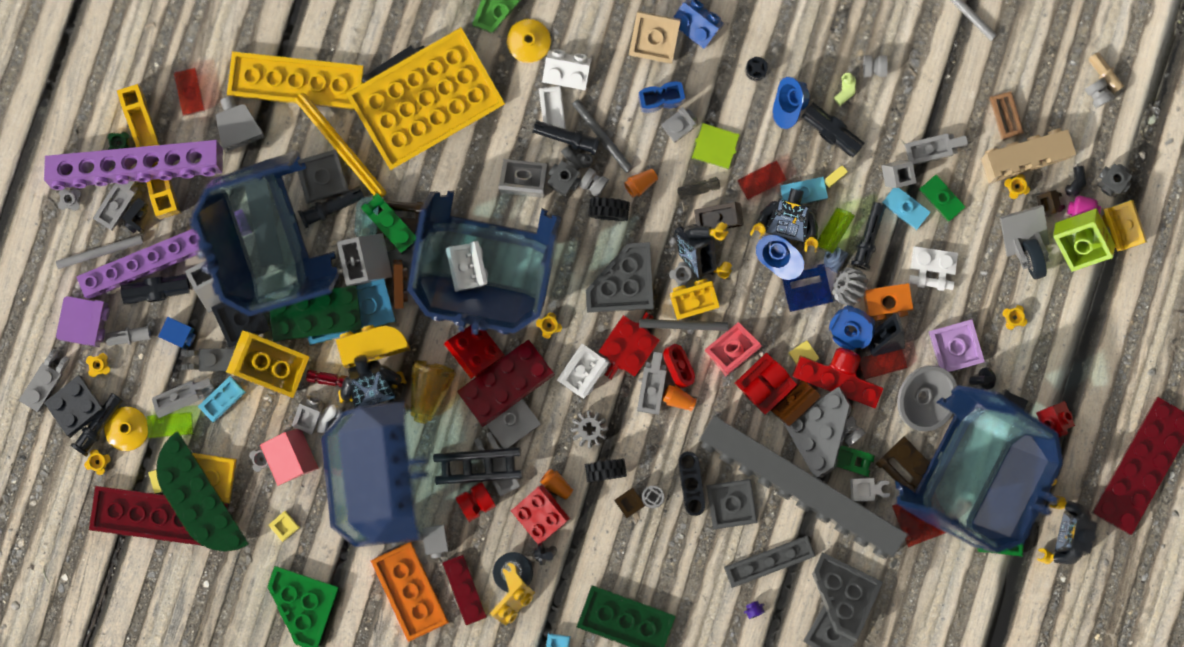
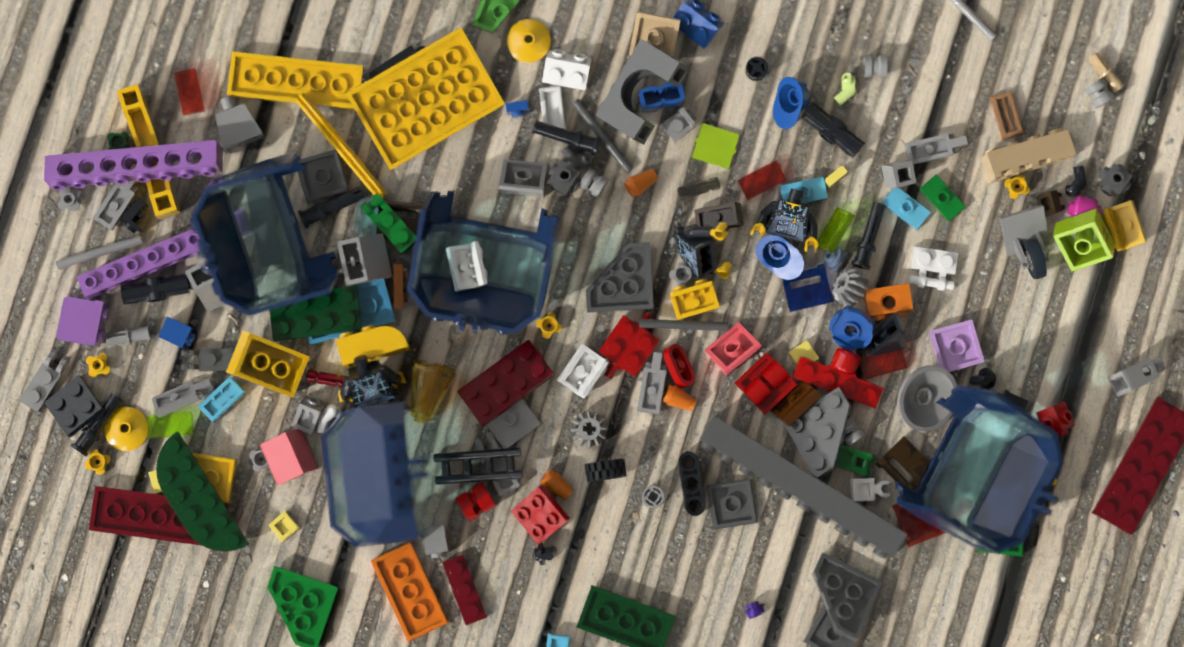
black plate [211,302,270,348] -> none
red plate [444,325,504,379] -> none
plate [490,552,536,626] -> none
black tyre [588,197,630,221] -> none
dark brown tile [614,487,645,519] -> none
dark grey tile [724,536,816,588] -> none
yellow plate [1002,305,1027,330] -> none
black torso [1037,495,1097,565] -> none
none -> blue plate [505,100,529,118]
none -> arch [596,39,690,145]
none -> light grey torso [1107,357,1165,397]

